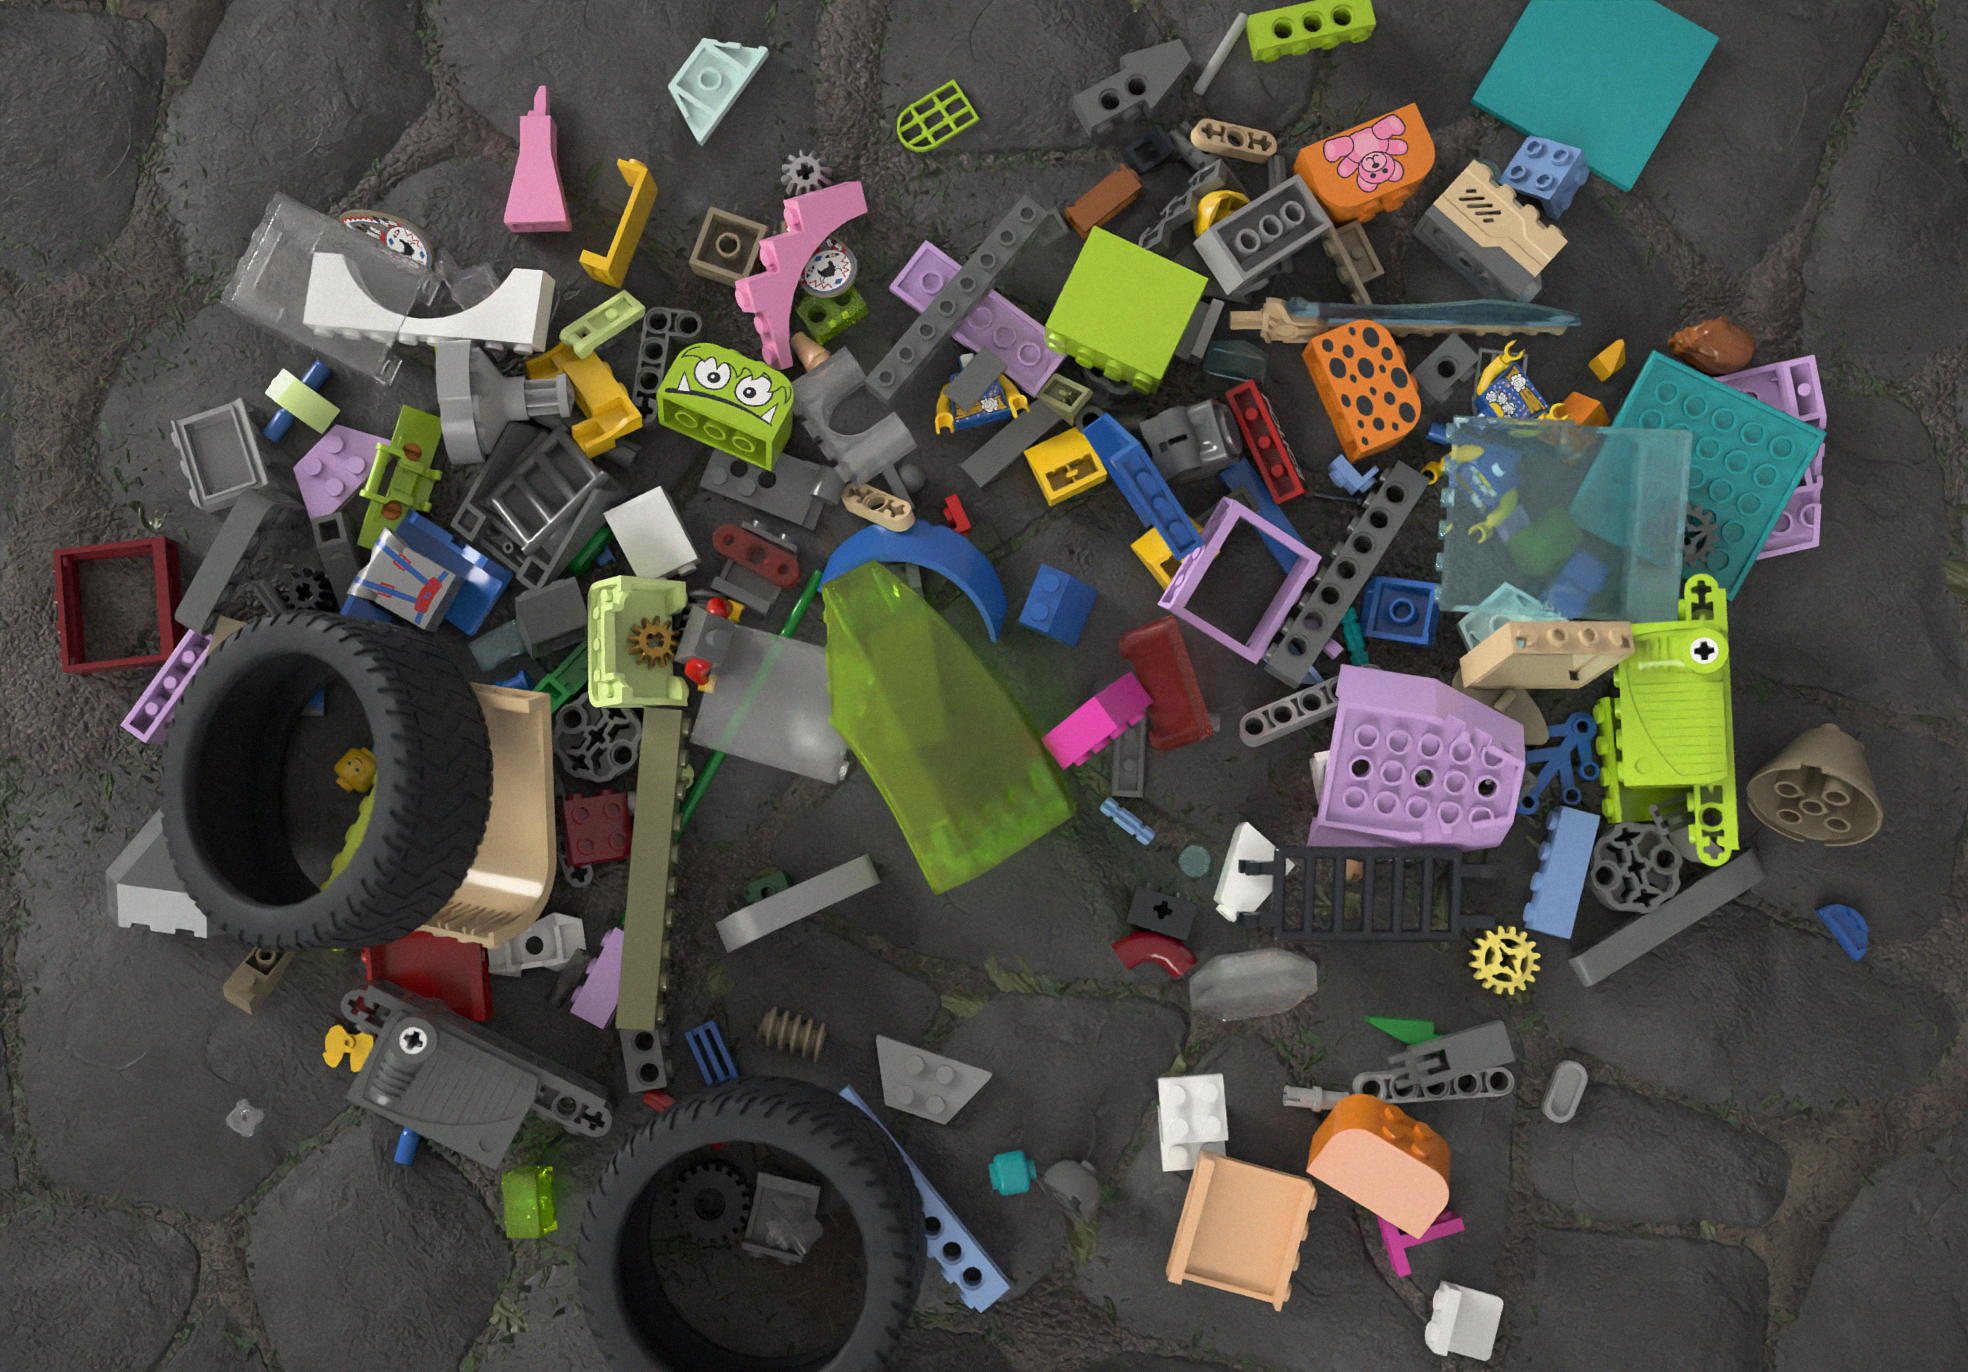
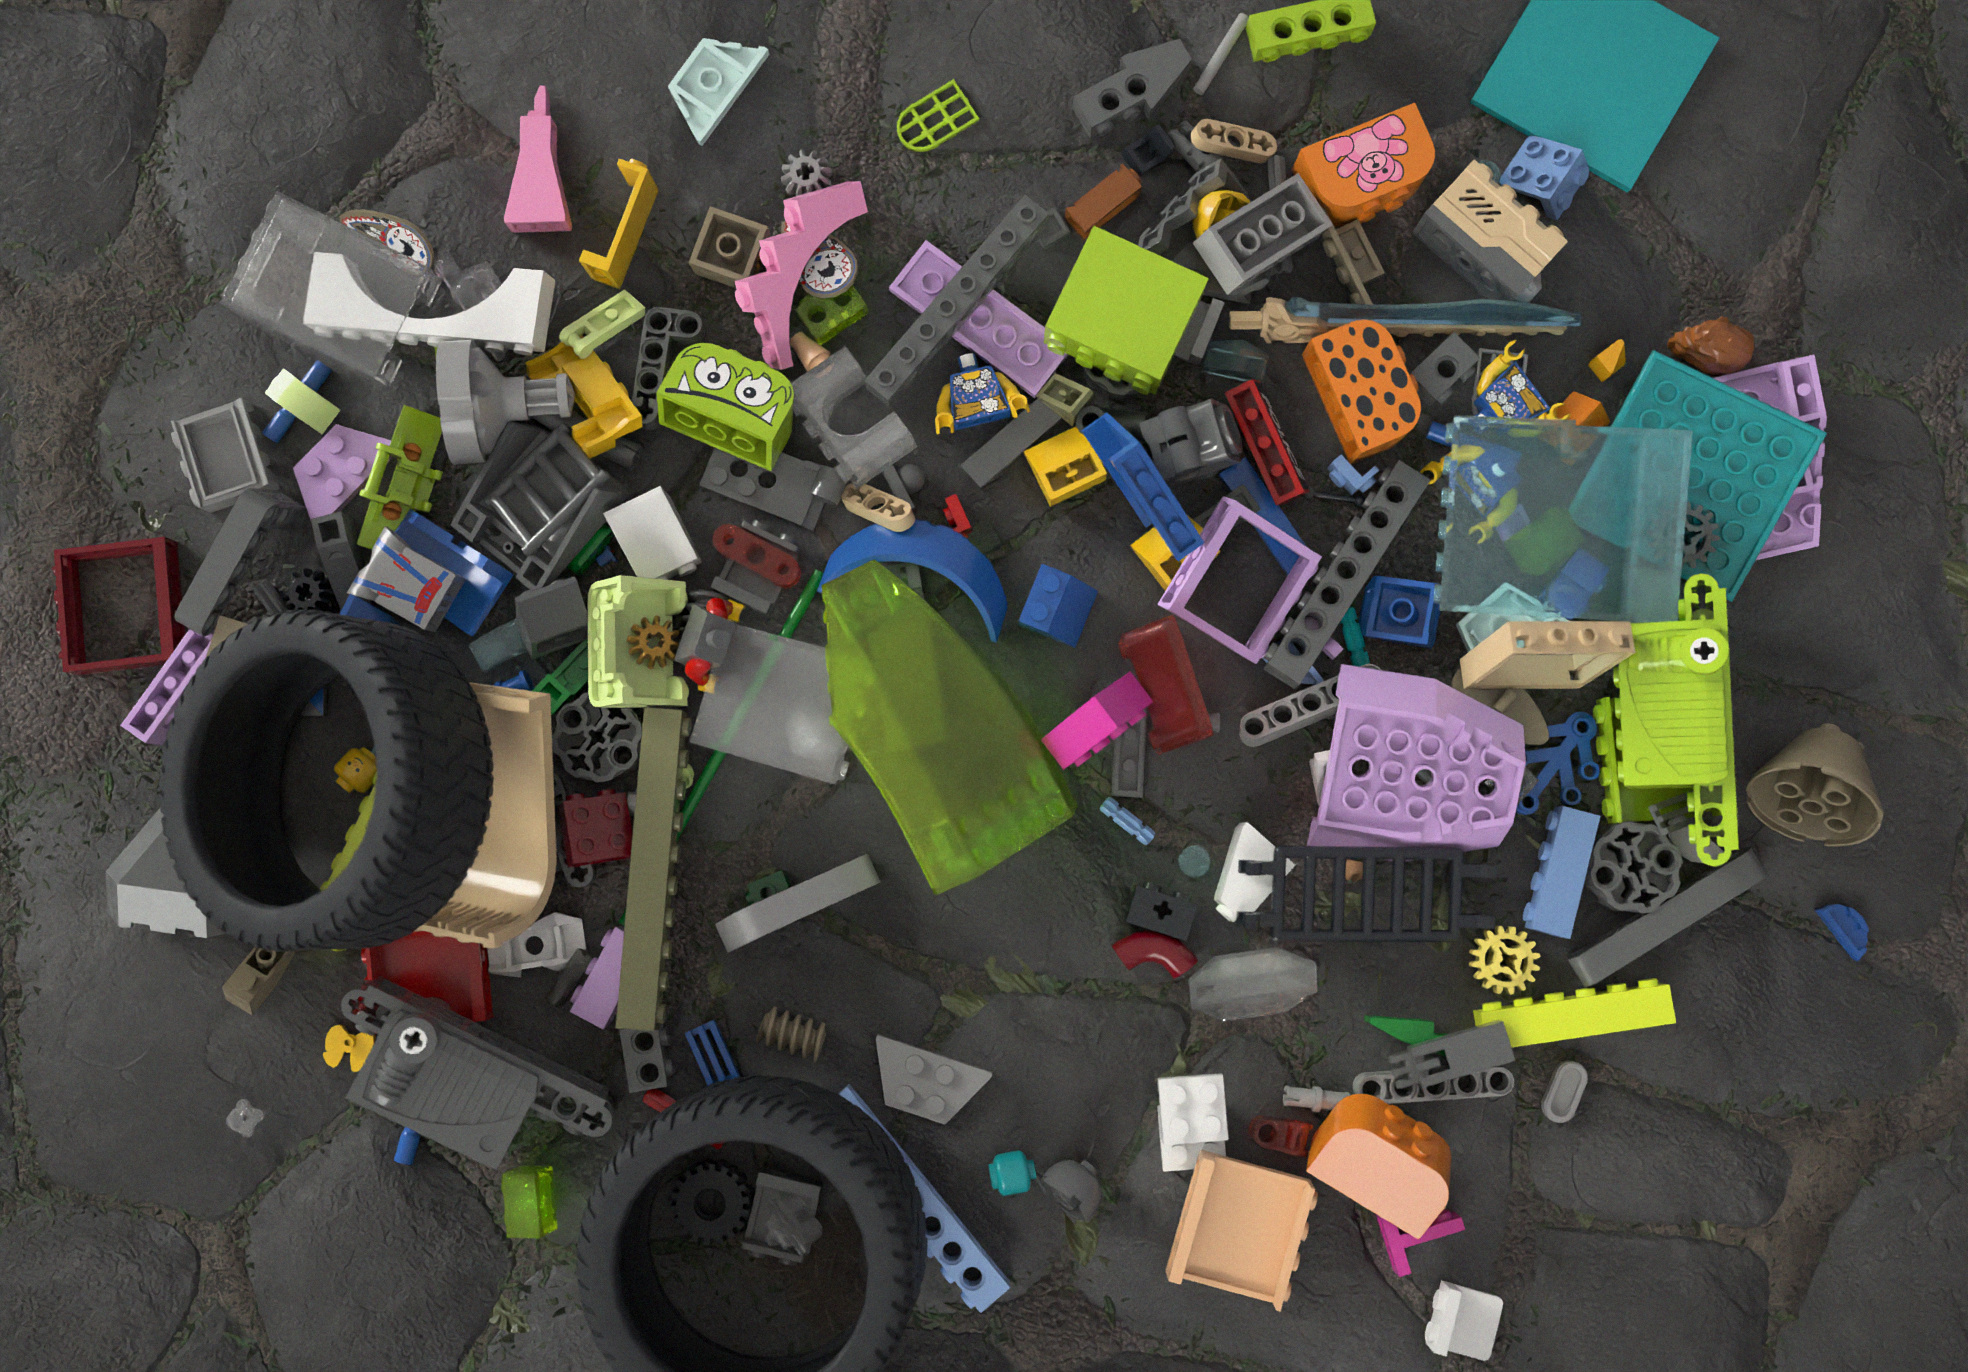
dark grey tile [943,346,1008,414] -> none
none -> clear red piece [1249,1115,1313,1157]
none -> neon yellow brick [1473,978,1676,1048]

